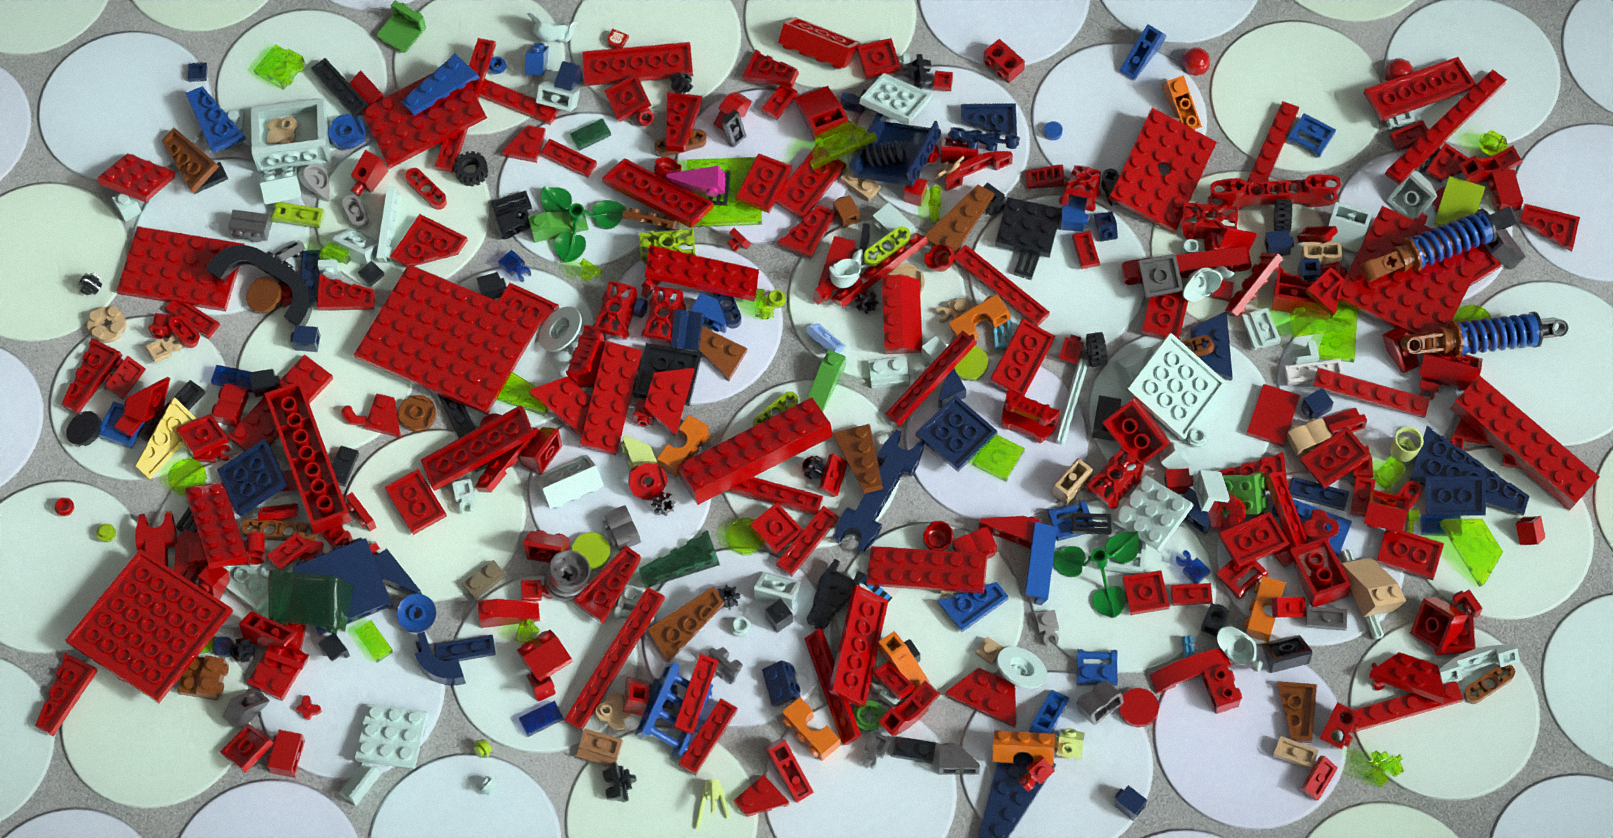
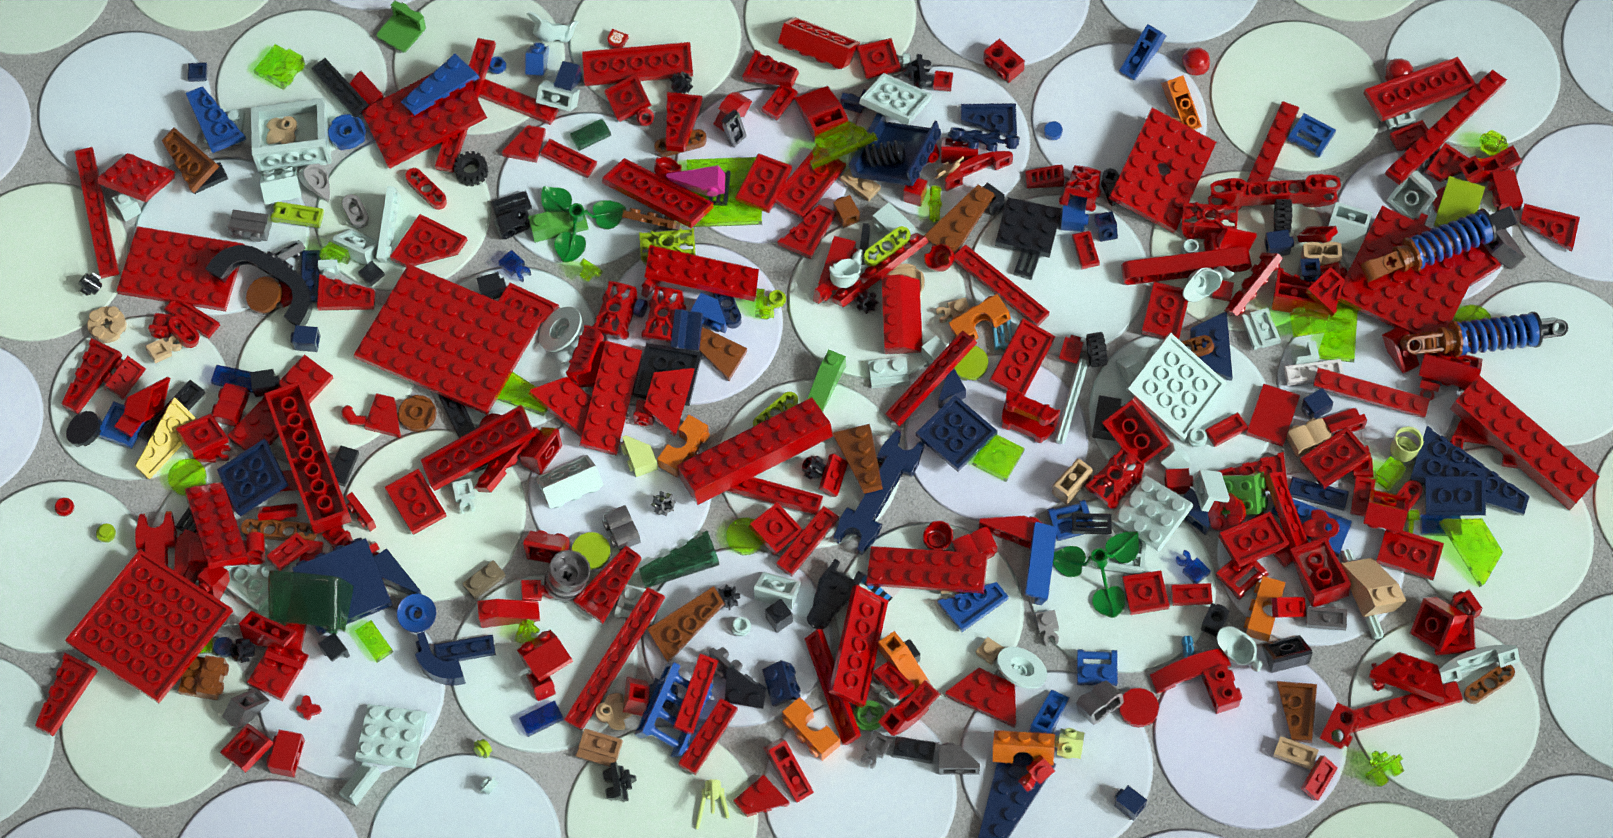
red torso [350,150,389,196] -> none
red plate [628,461,667,500] -> none
red tile [727,228,752,251] -> none
light blue plate [805,323,846,353] -> none
dark grey plate [1138,254,1183,299] -> none
red panel [1515,516,1545,545] -> none
none -> red plate [75,147,120,279]
none -> black wing [724,664,767,709]
none -> red tile [1205,412,1248,447]

